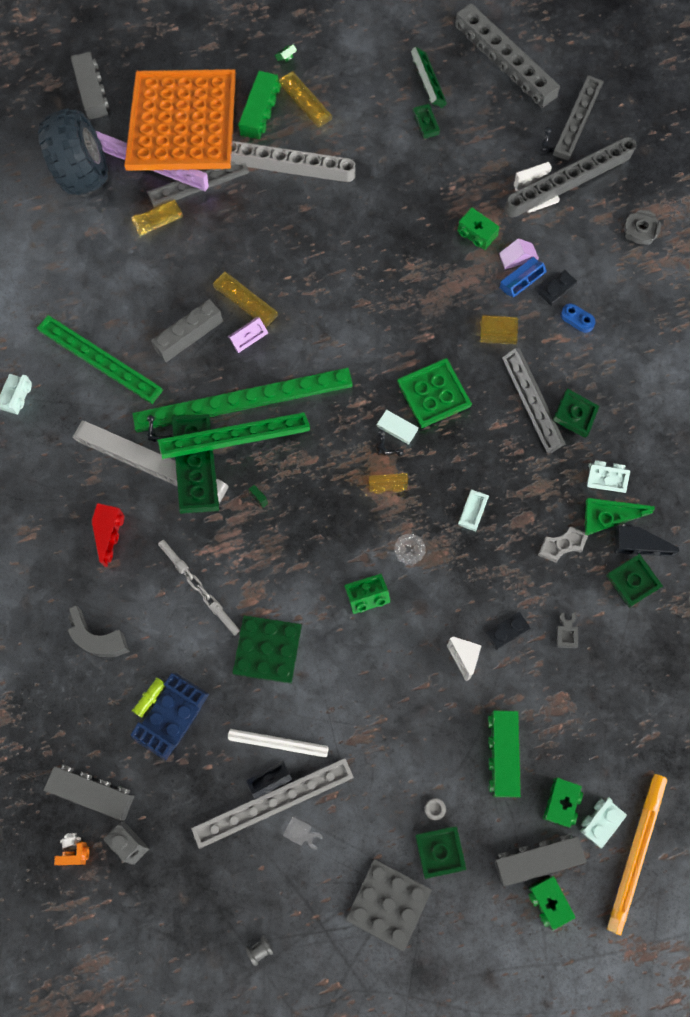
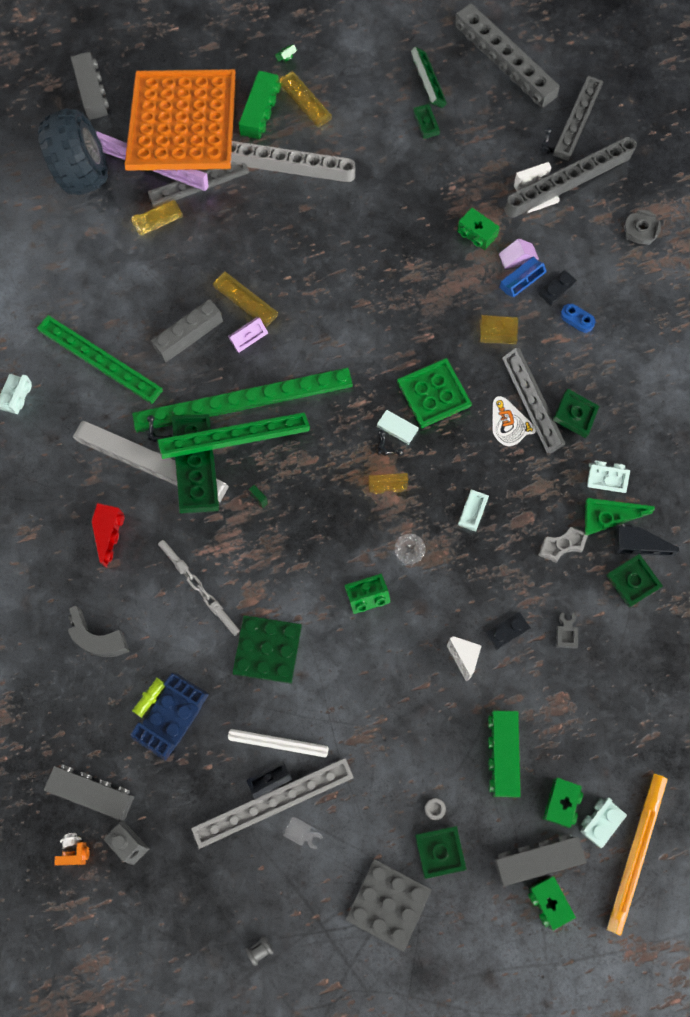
none -> sticker [493,396,536,446]

